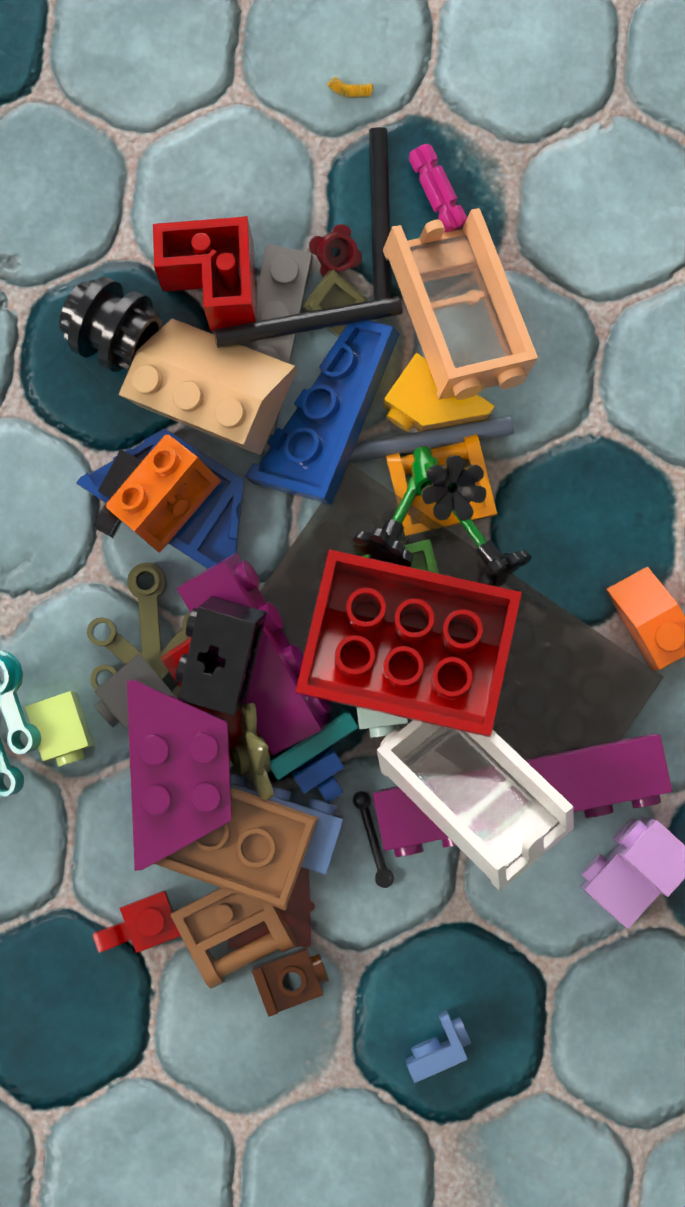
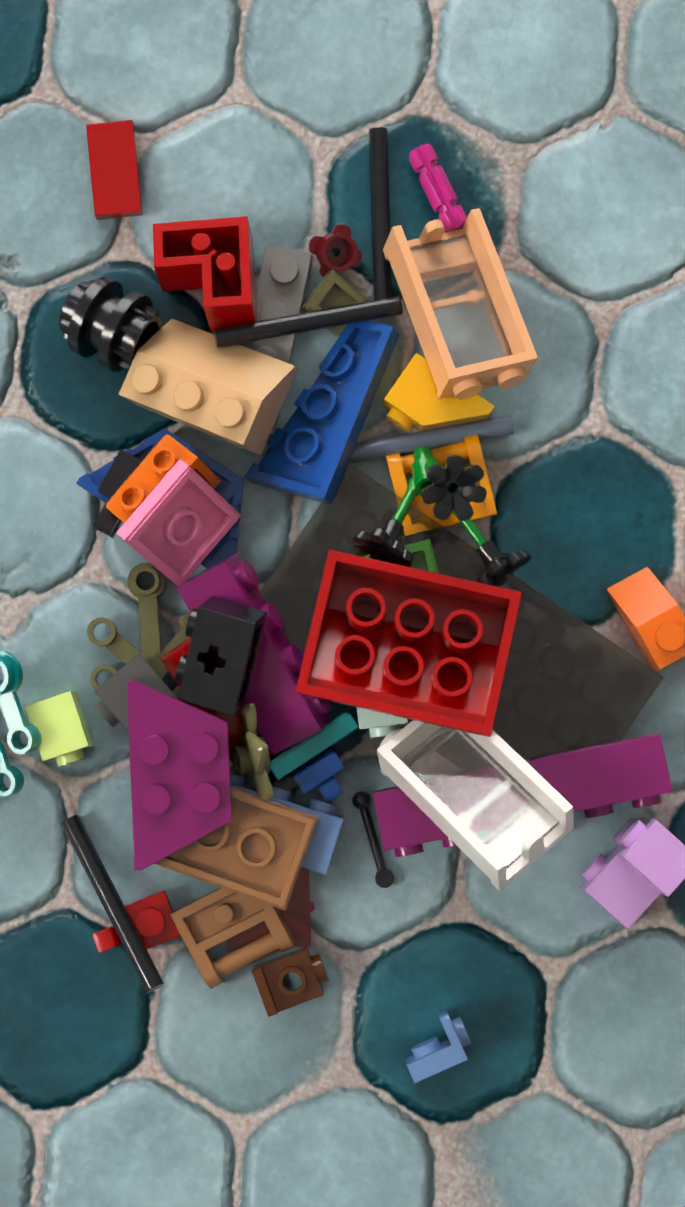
yellow leg [327,77,373,98] -> none
none -> black bar [61,815,164,993]
none -> red tile [86,120,143,220]
none -> bright pink tile [116,459,242,587]

